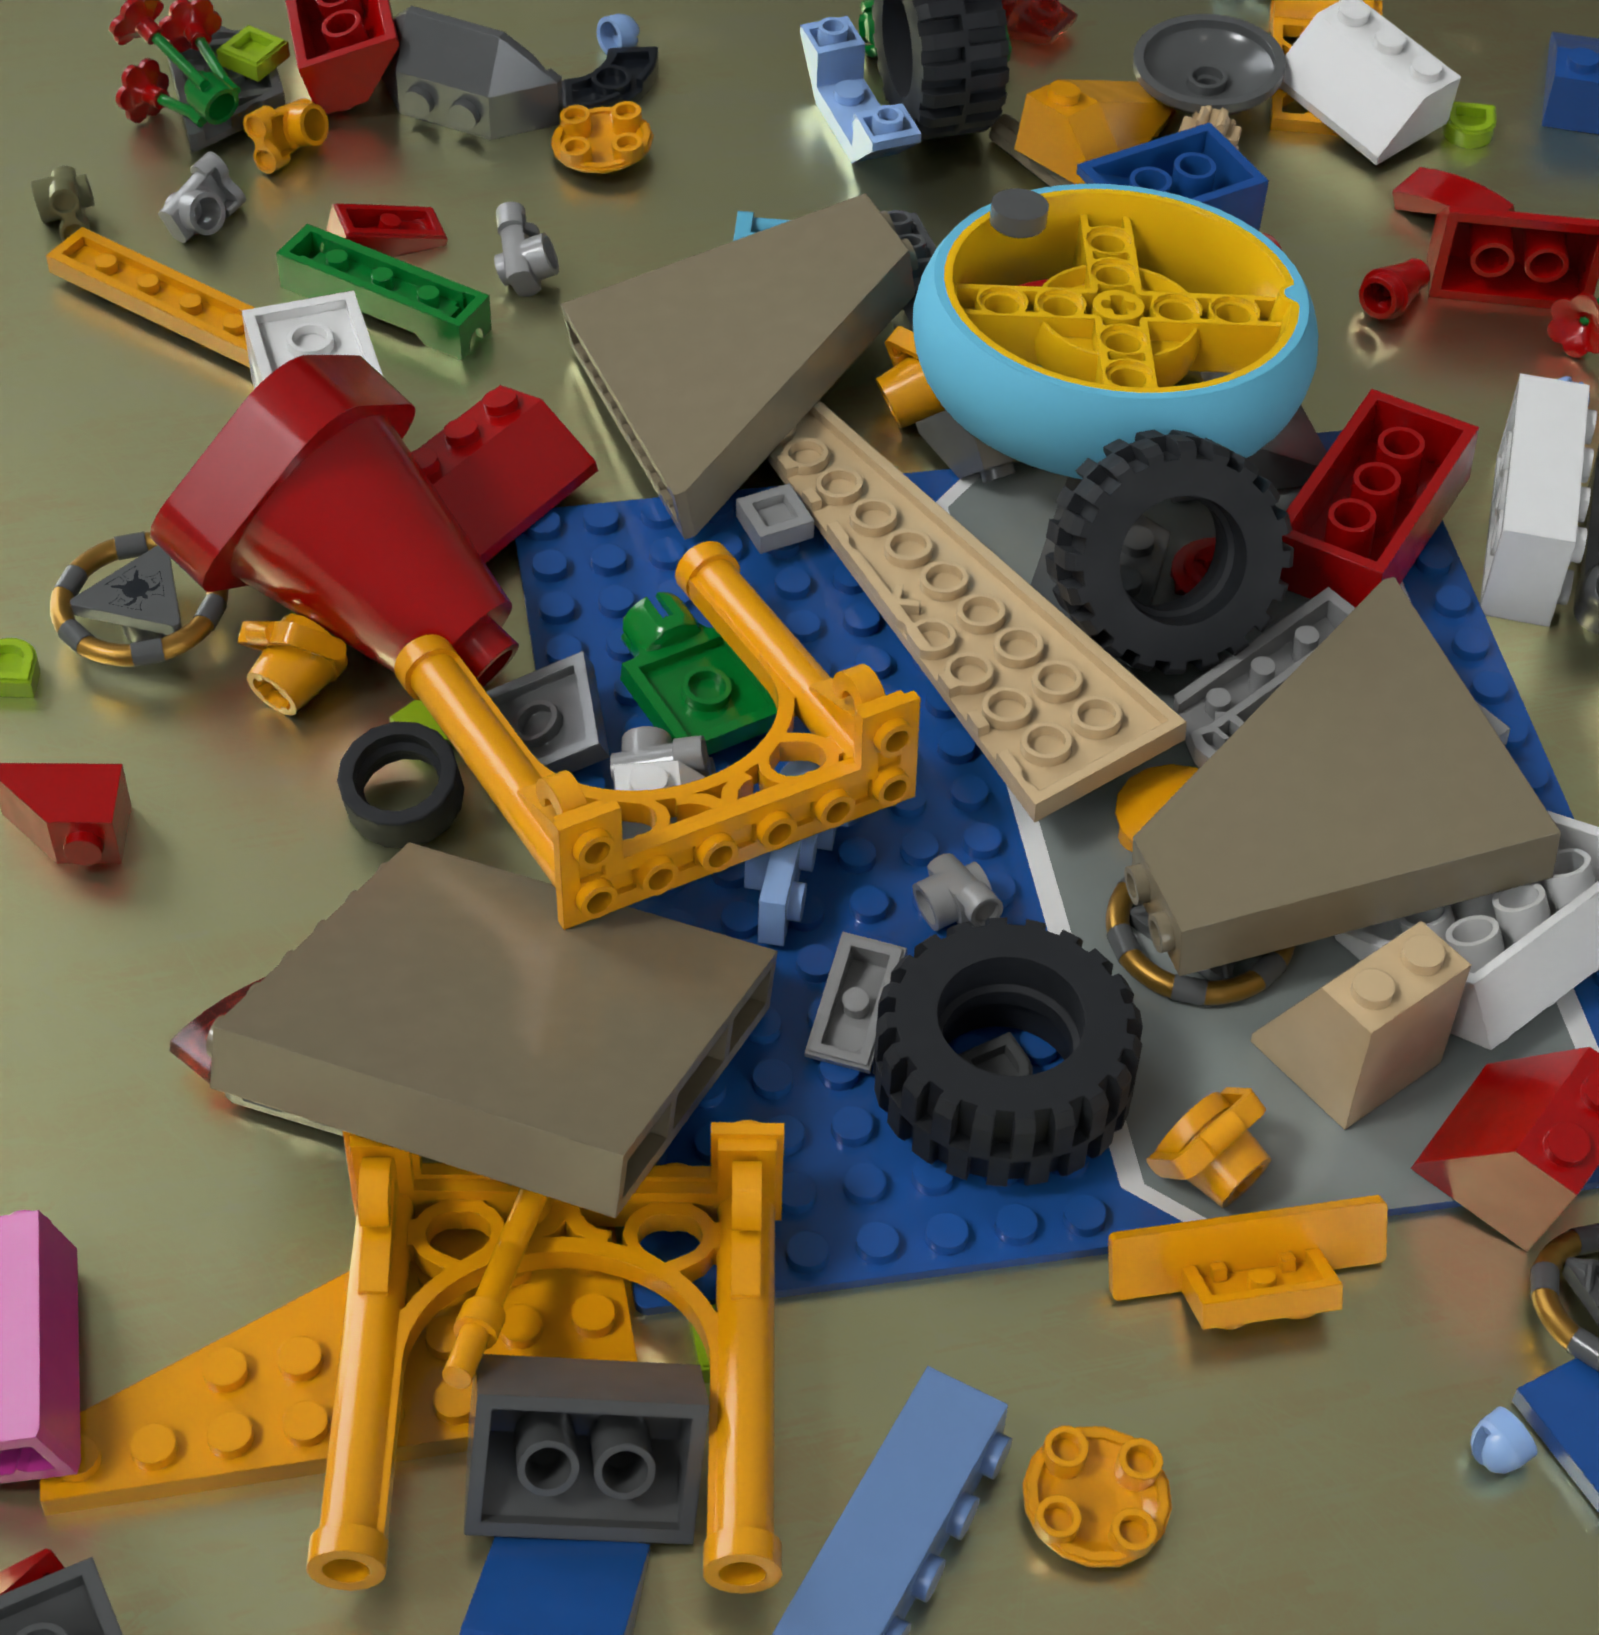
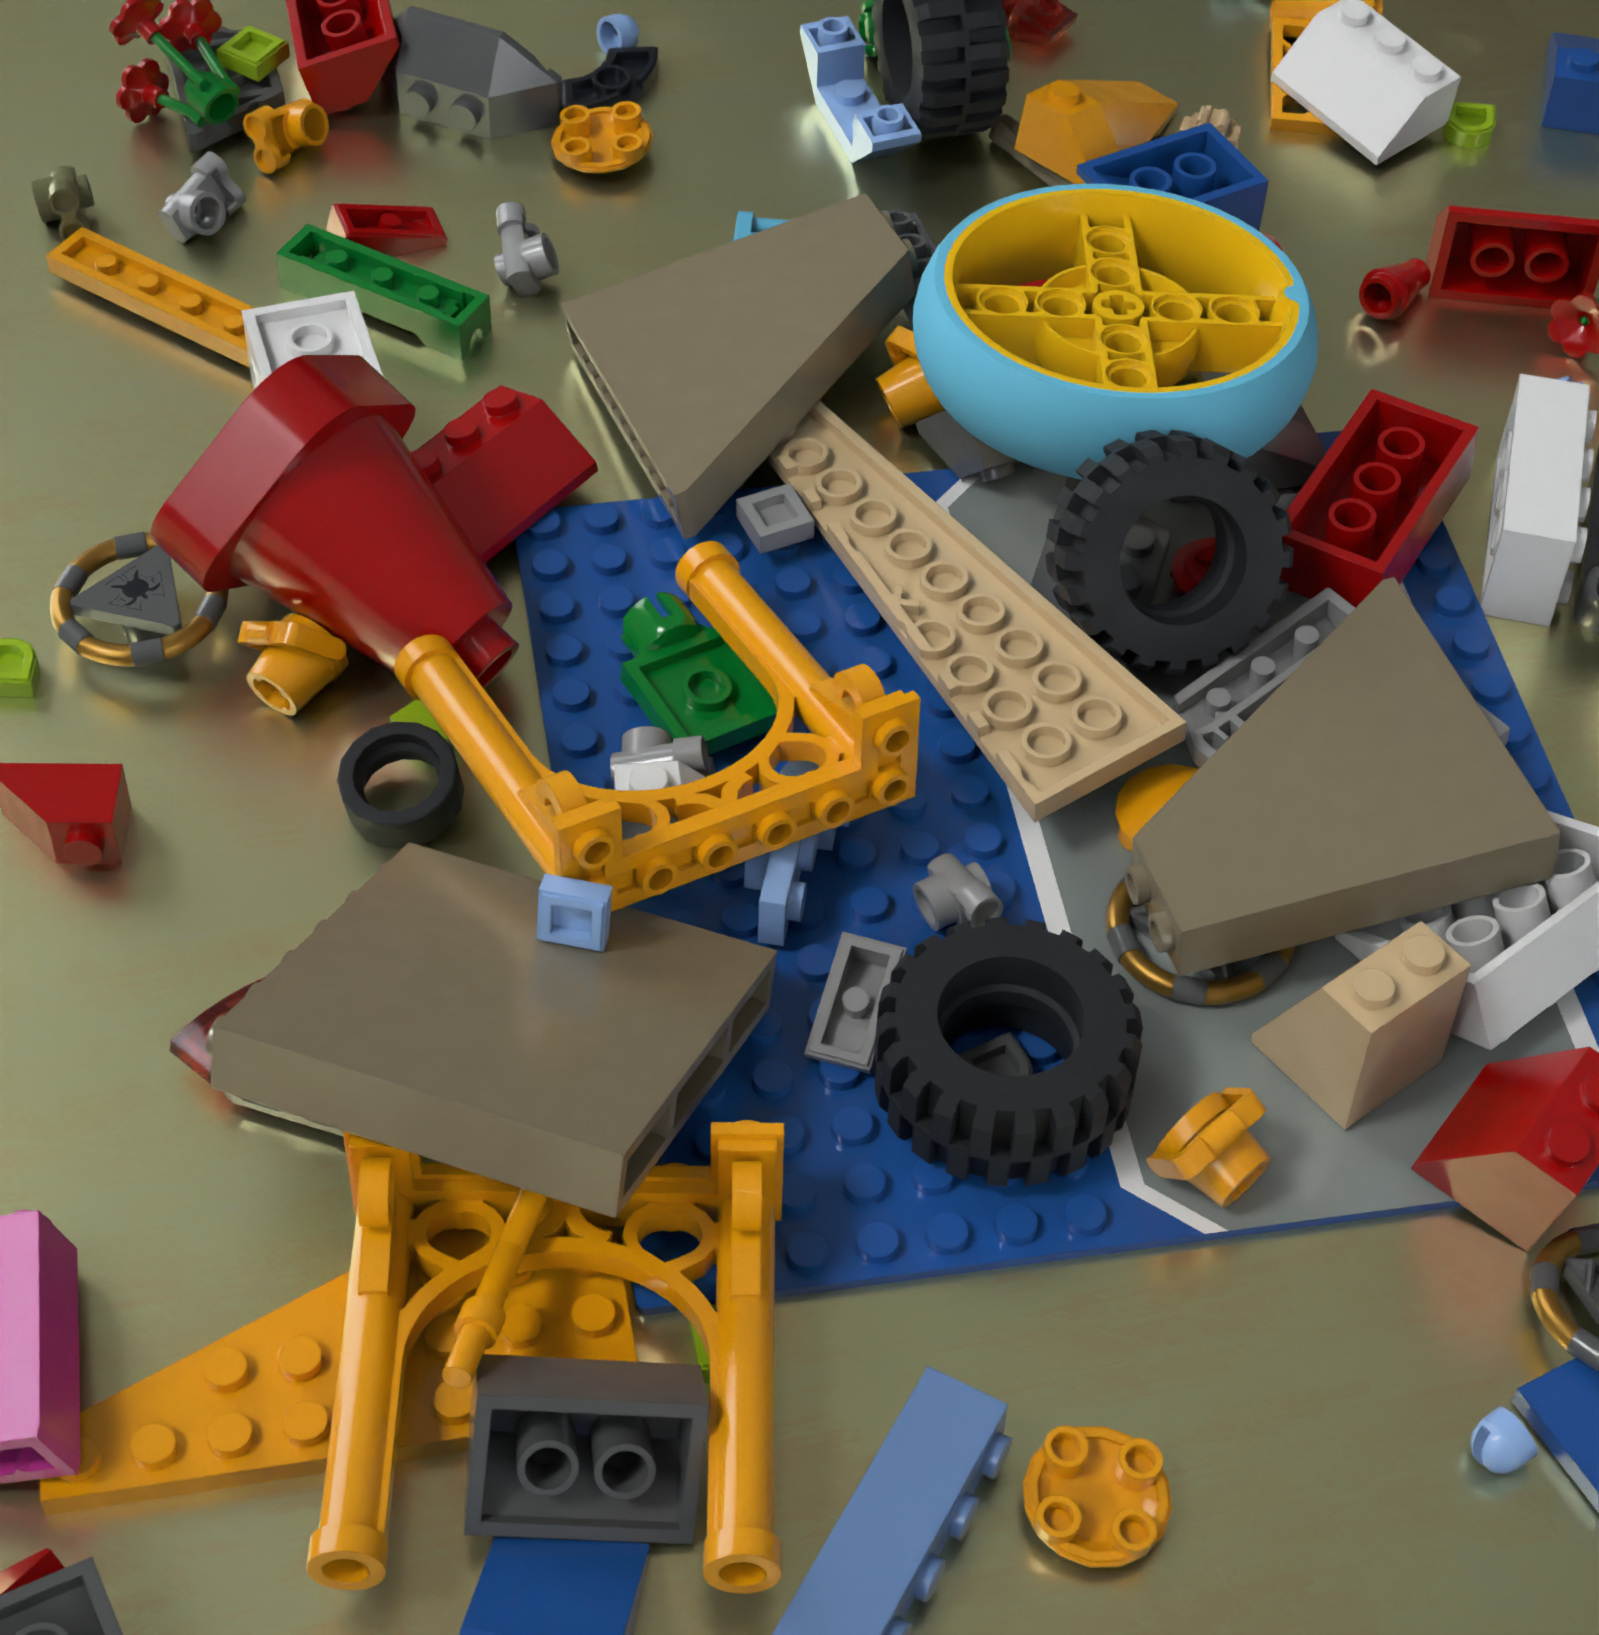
dark grey plate [486,651,610,773] -> none
dark grey tile [989,188,1049,238] -> none
light orange bracket [1108,1195,1388,1330] -> none
dark grey dish [1133,14,1286,115] -> none
red slope [1392,167,1515,214] -> none
none -> light blue tile [536,873,612,952]

